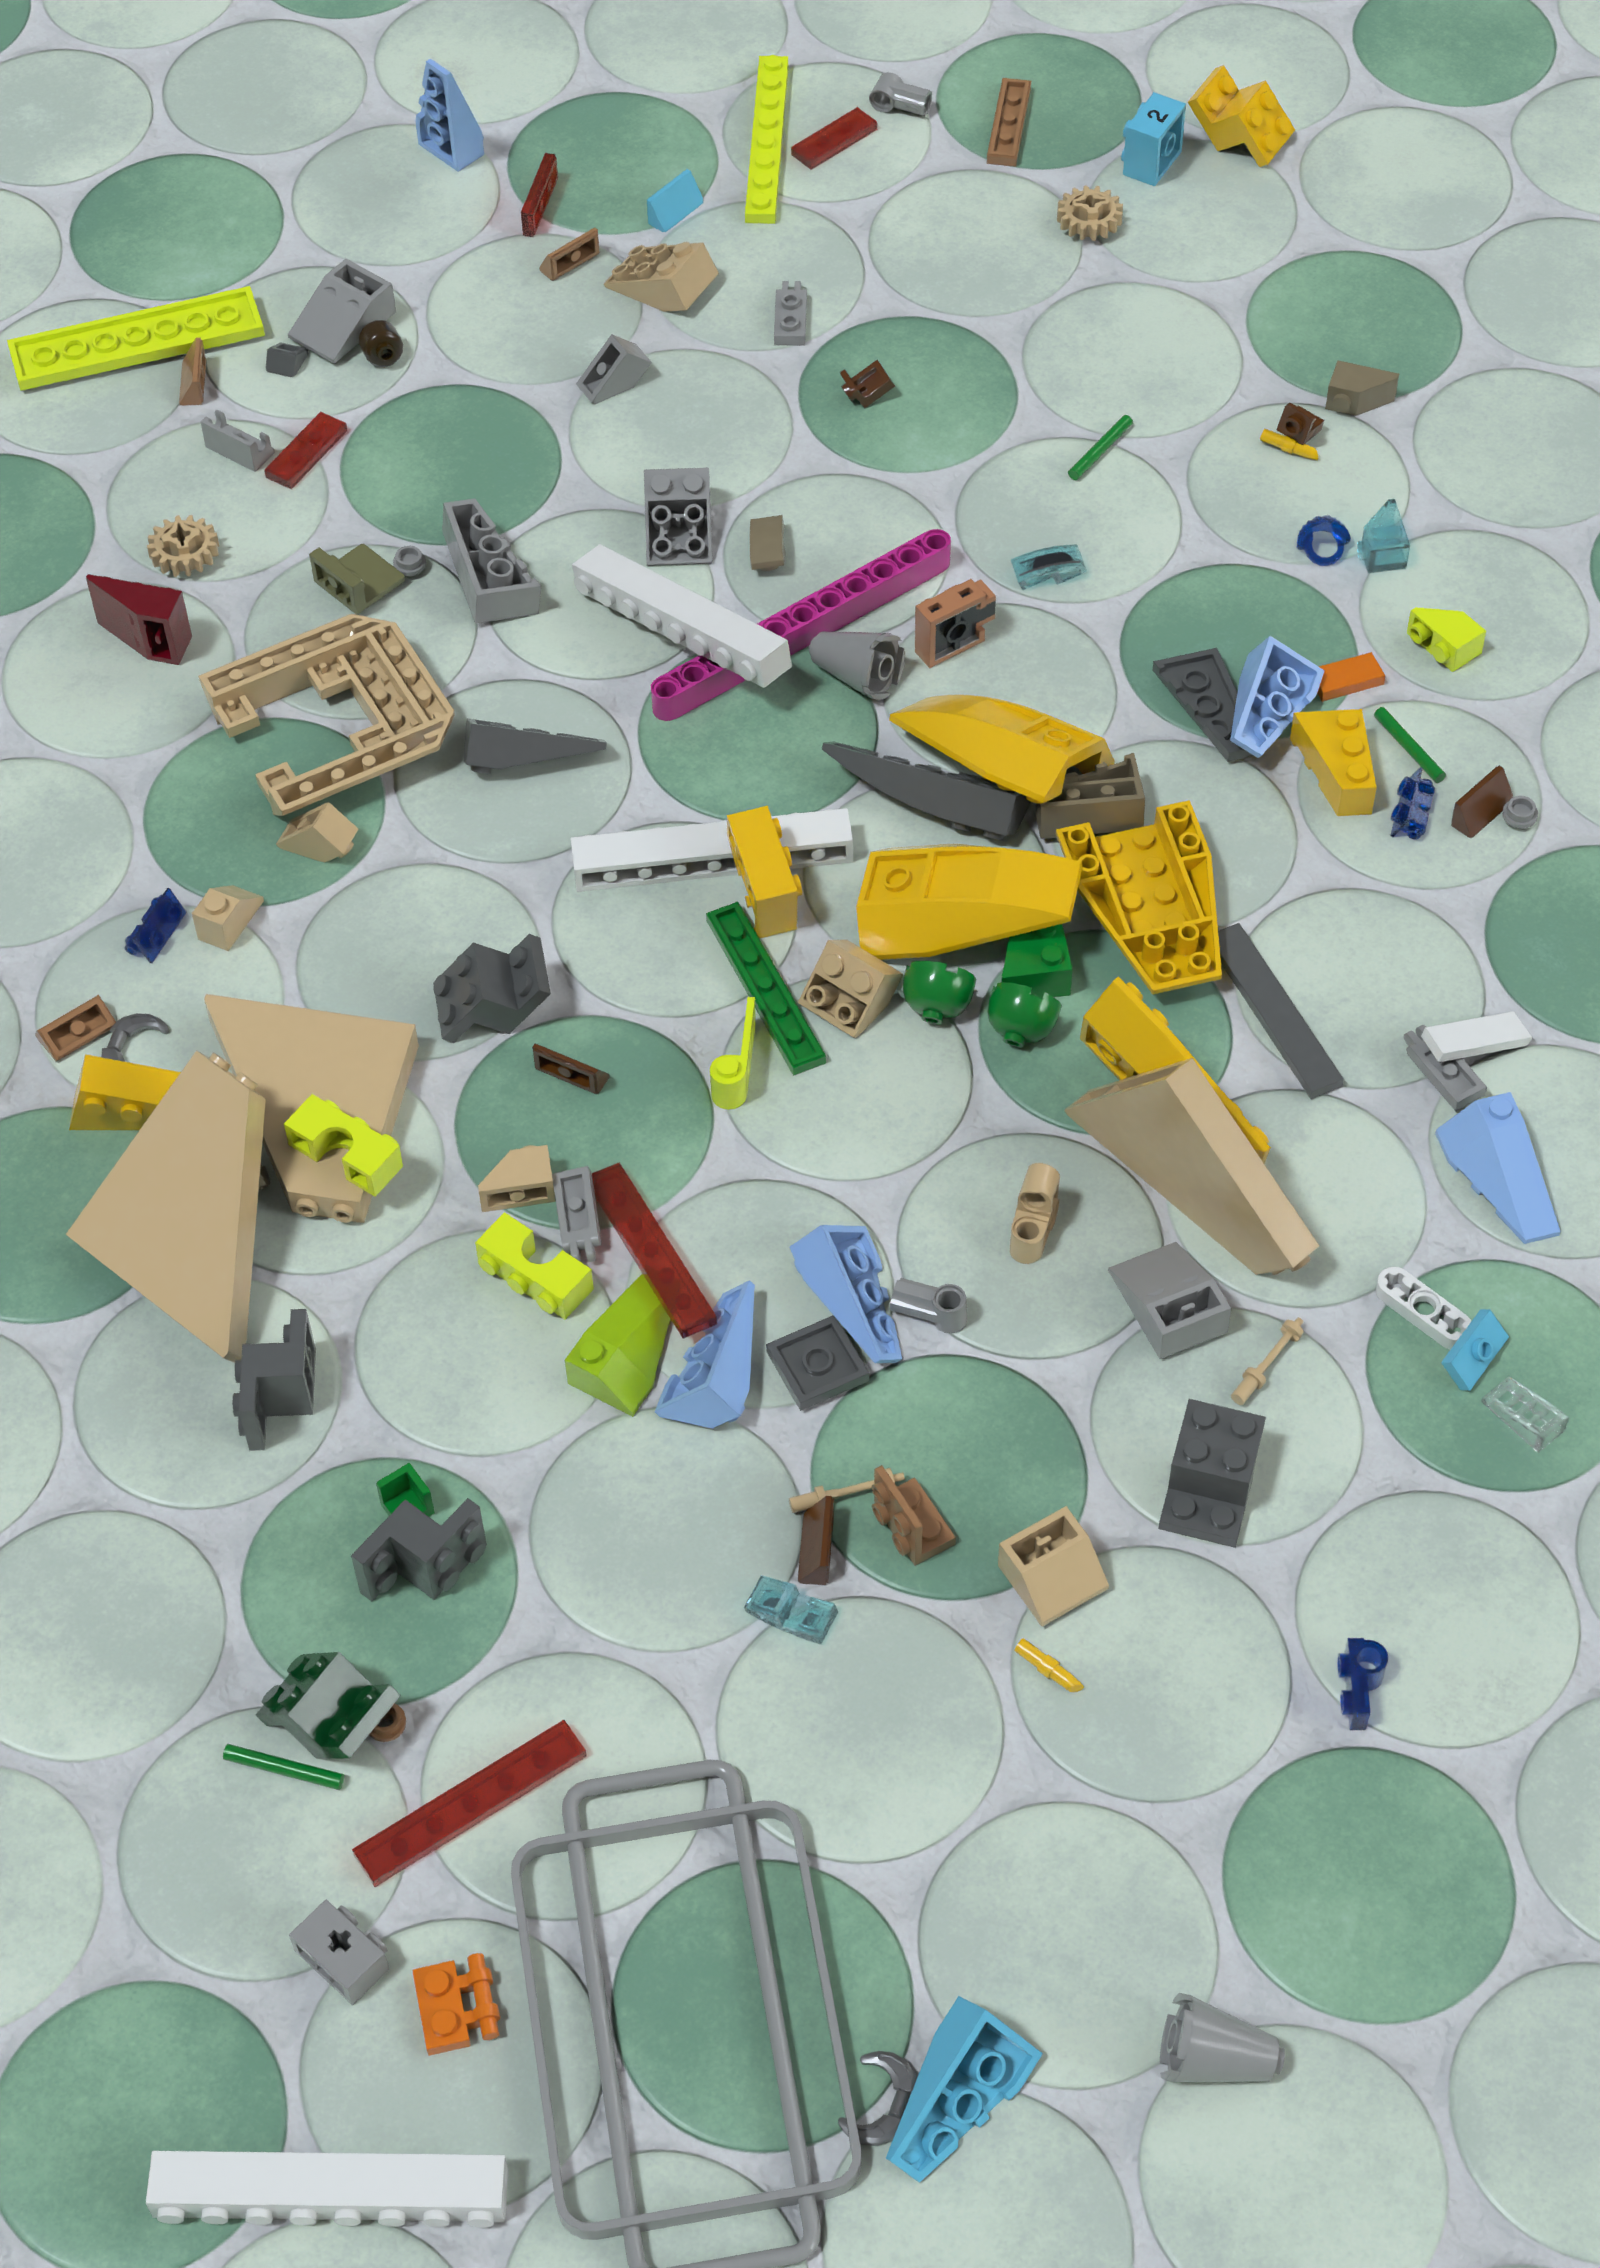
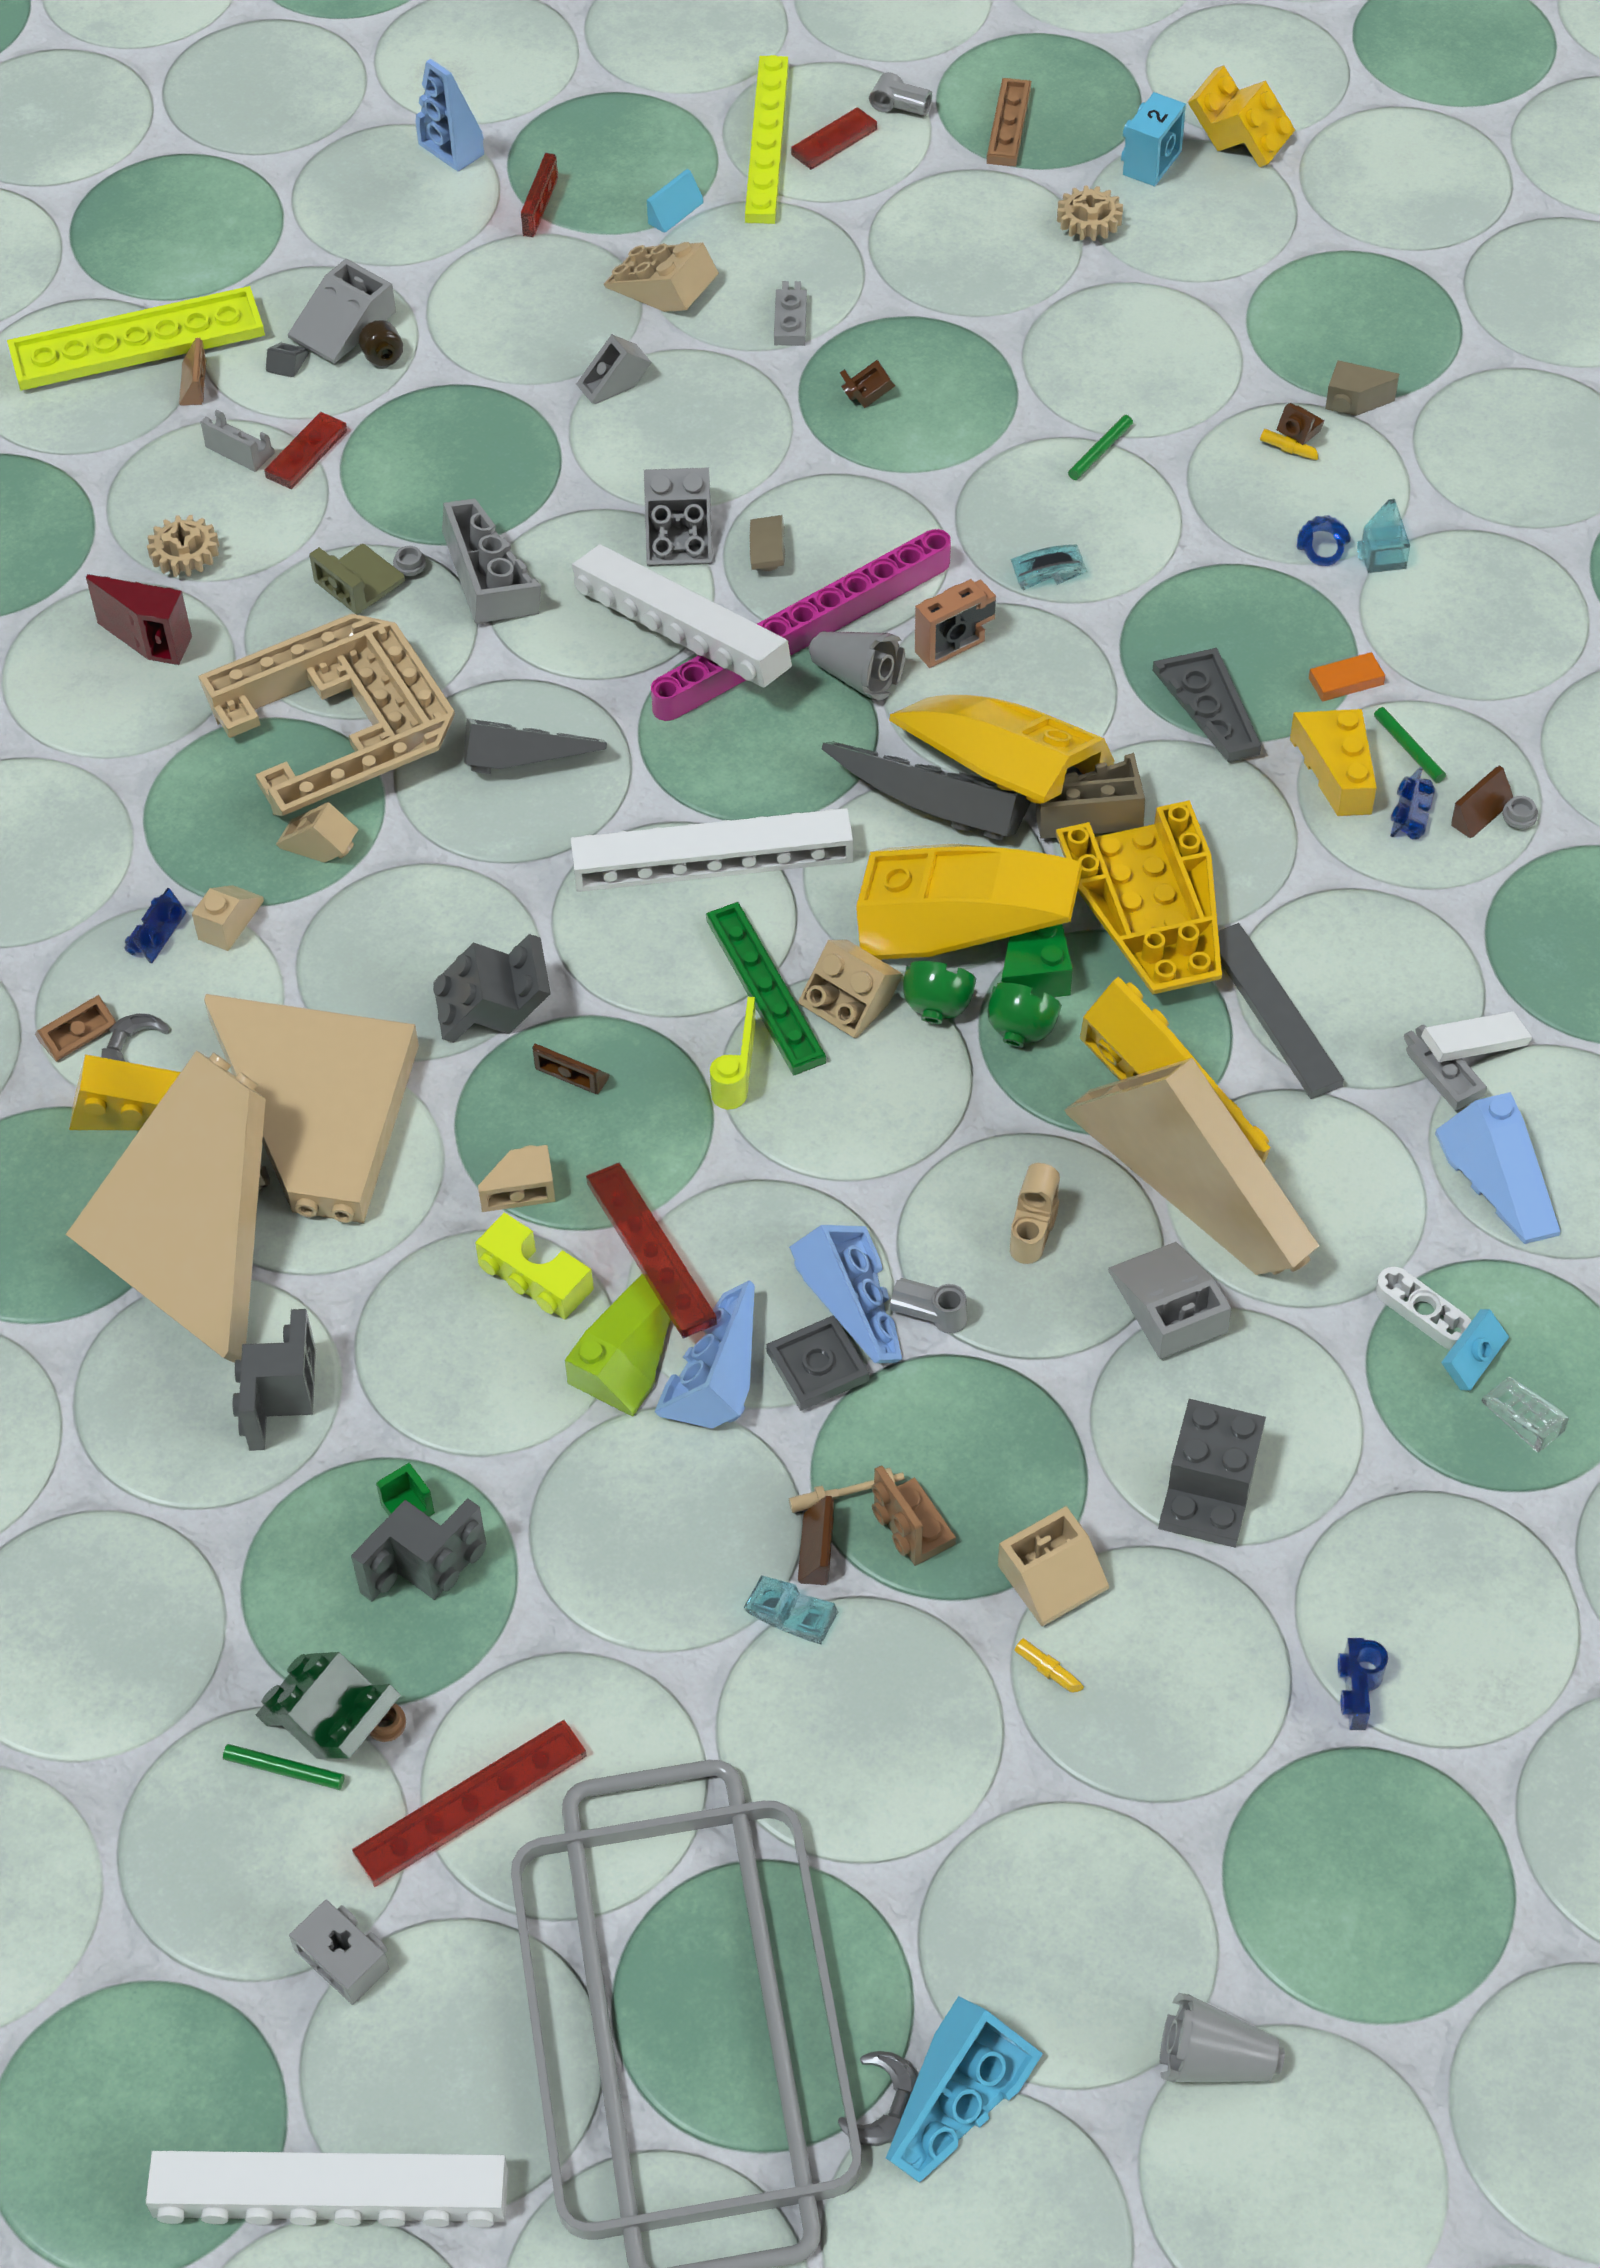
neon yellow arch [284,1094,403,1197] -> none
orange plate [412,1953,500,2056] -> none
medium nougat slope [539,227,600,281] -> none
light grey hinge [552,1166,602,1263] -> none
yellow wedge [727,806,802,939] -> none
light blue wedge [1230,636,1325,758] -> none
tan piece [1231,1317,1304,1405] -> none
neon yellow slope [1407,607,1486,672] -> none

